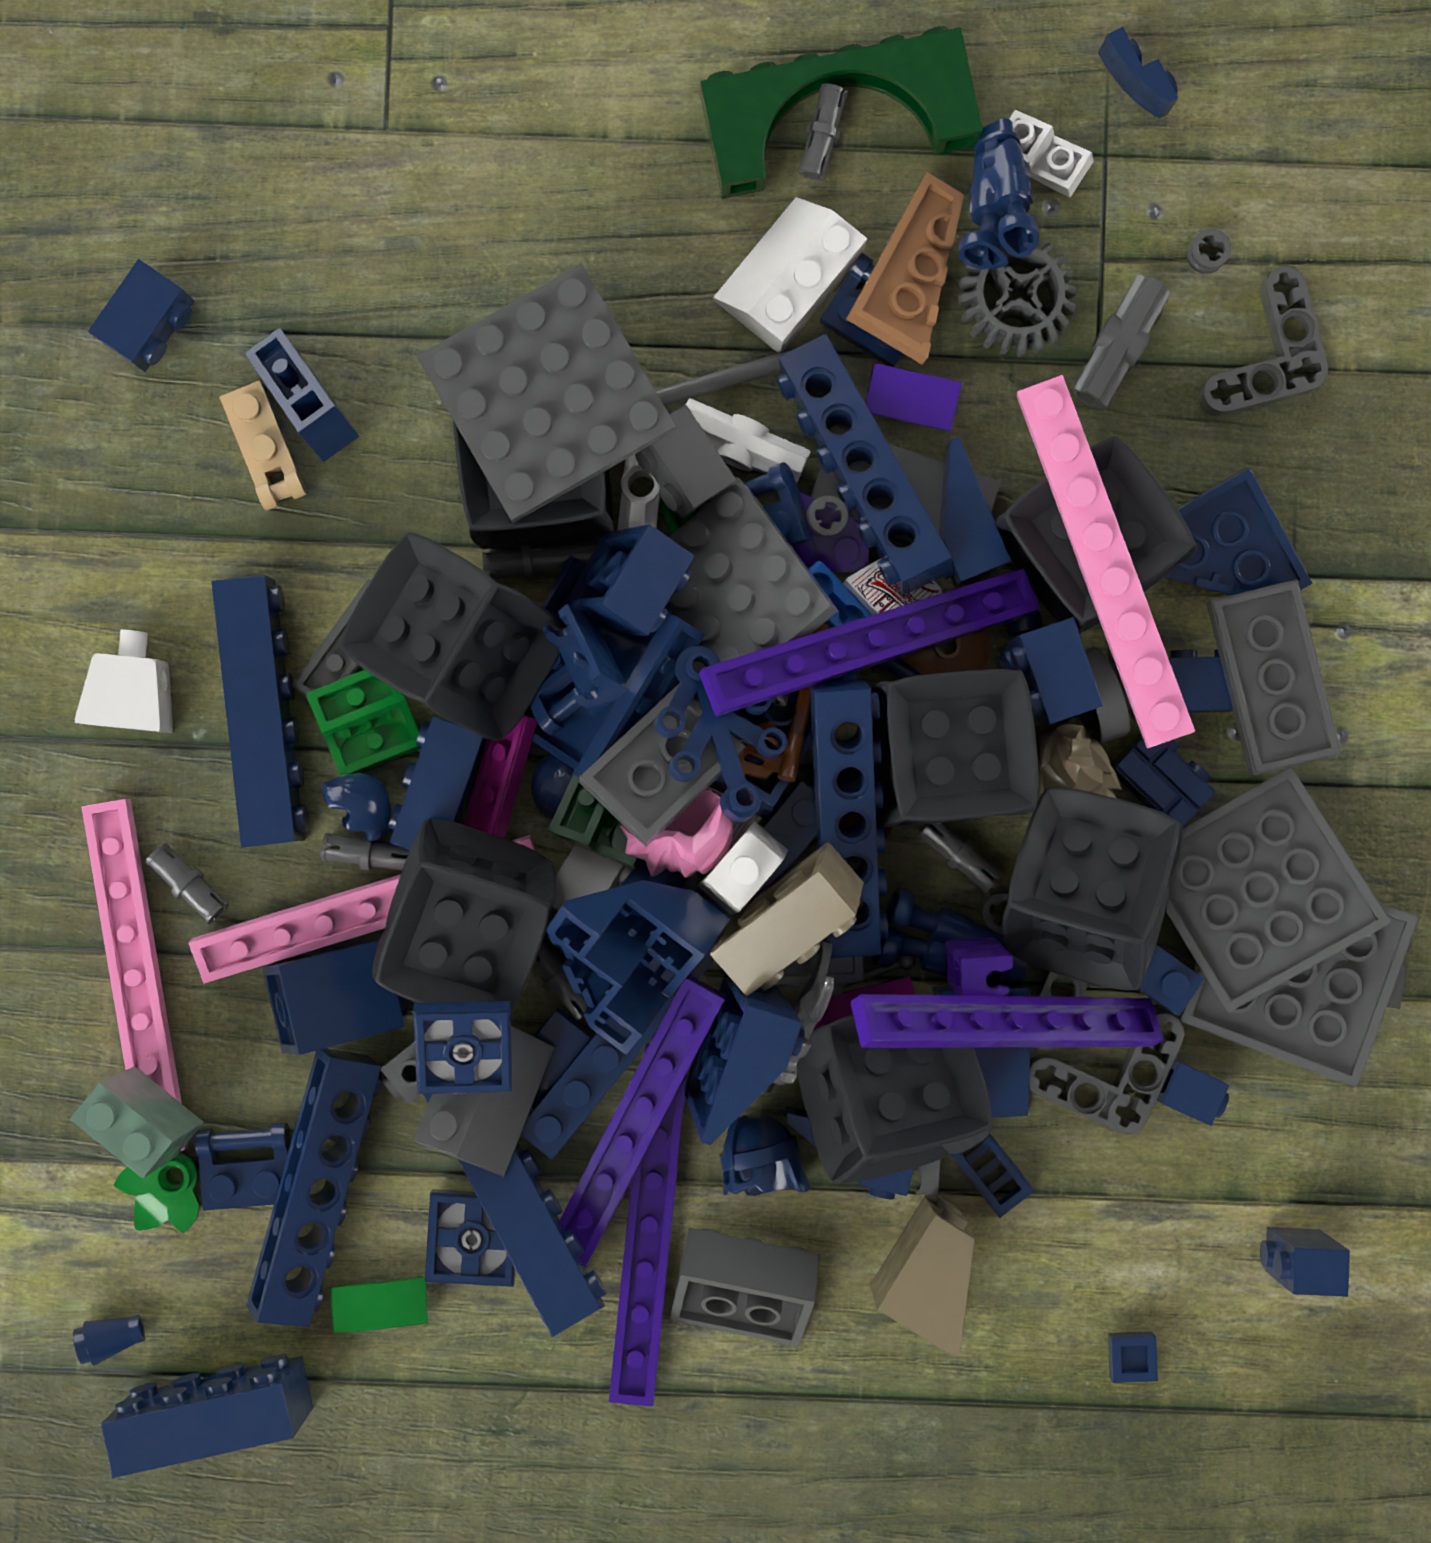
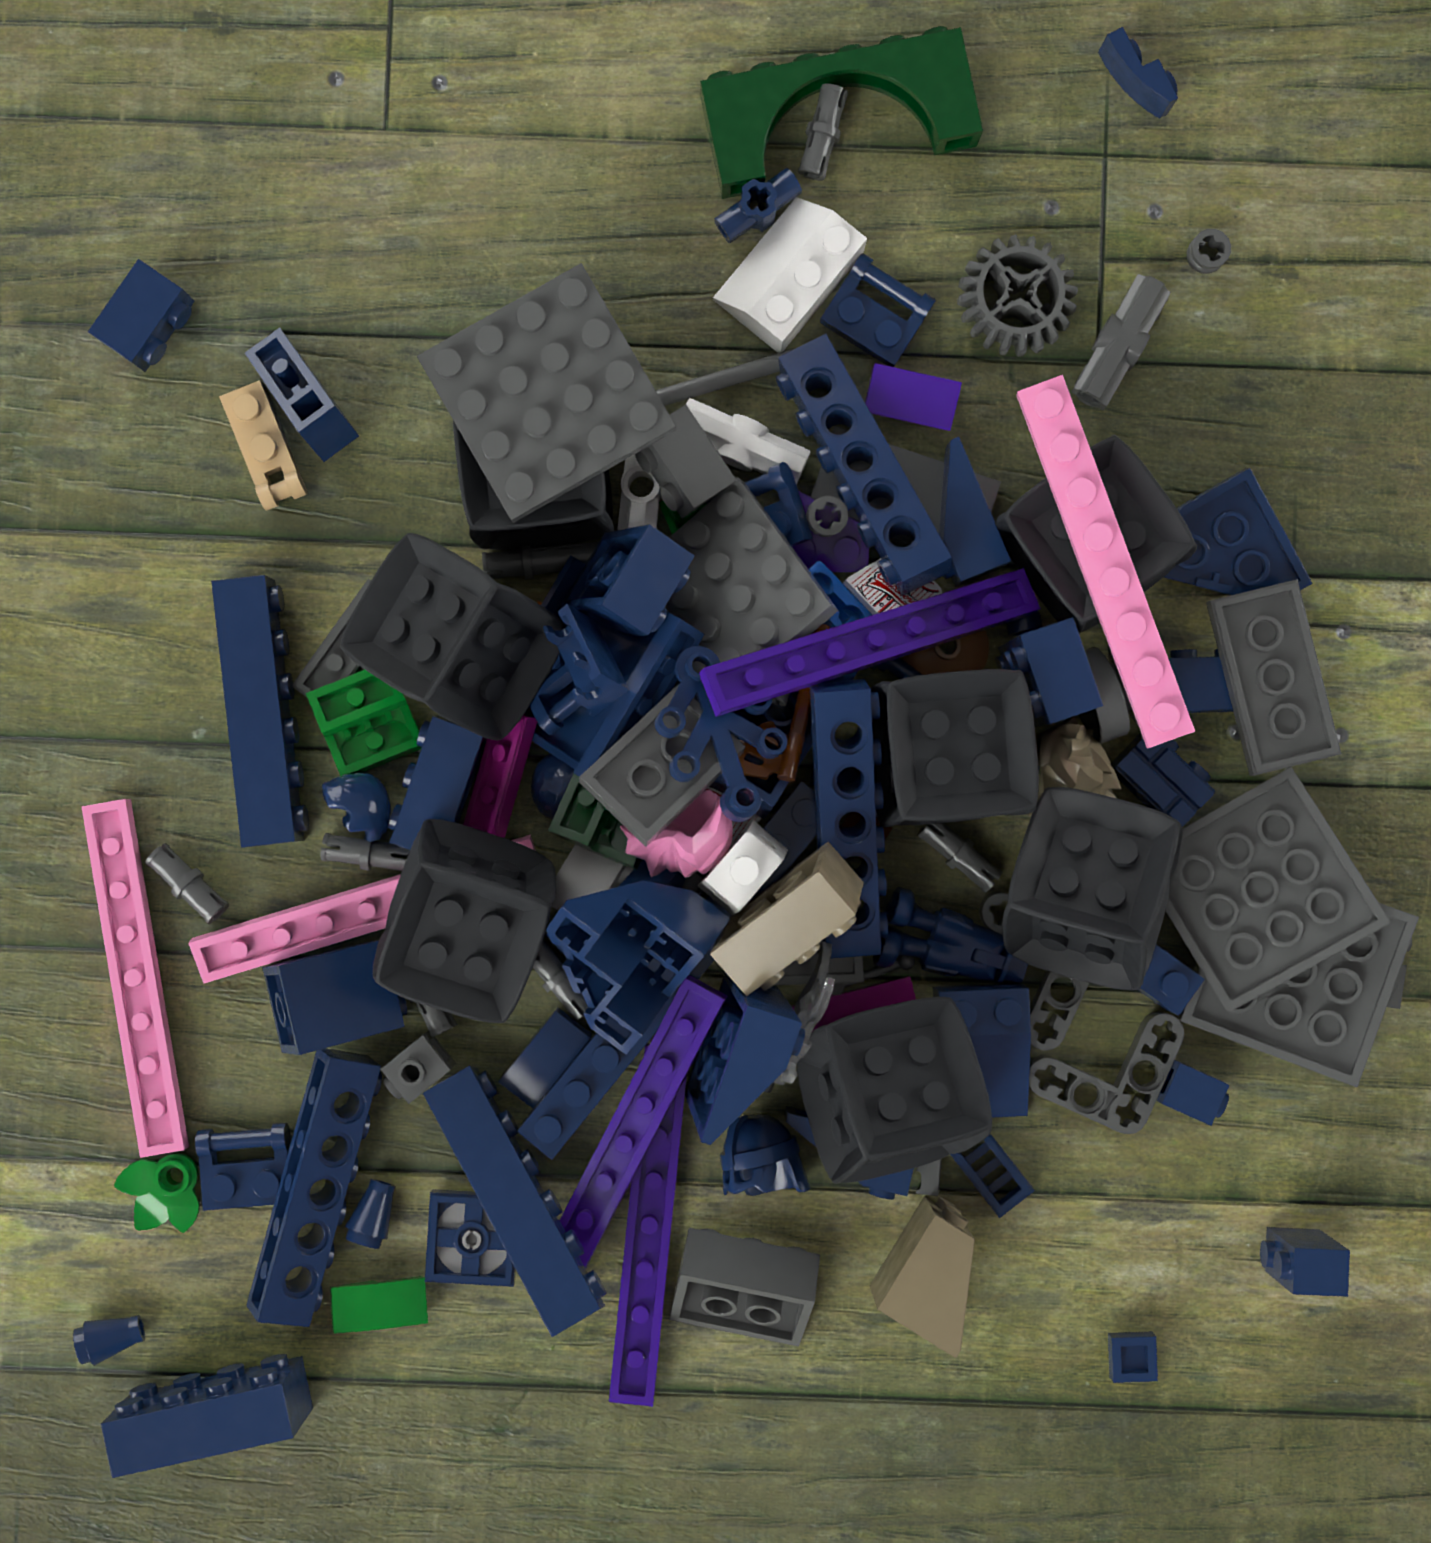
sand green brick [70,1066,204,1179] -> none
white torso [75,630,173,733] -> none
dark blue piece [413,1001,512,1094] -> none
dark grey slope [413,1026,555,1177] -> none
medium nougat wing [846,172,964,364] -> none
dark purple plate [851,994,1164,1048] -> none
dark purple hinge [945,937,1013,996] -> none
dark blue piece [958,118,1039,269] -> none
white slope [1009,110,1094,197] -> none
dark grey beam [1198,266,1328,416] -> none
none -> dark blue cone [345,1178,396,1249]
none -> dark blue axle [714,168,802,243]

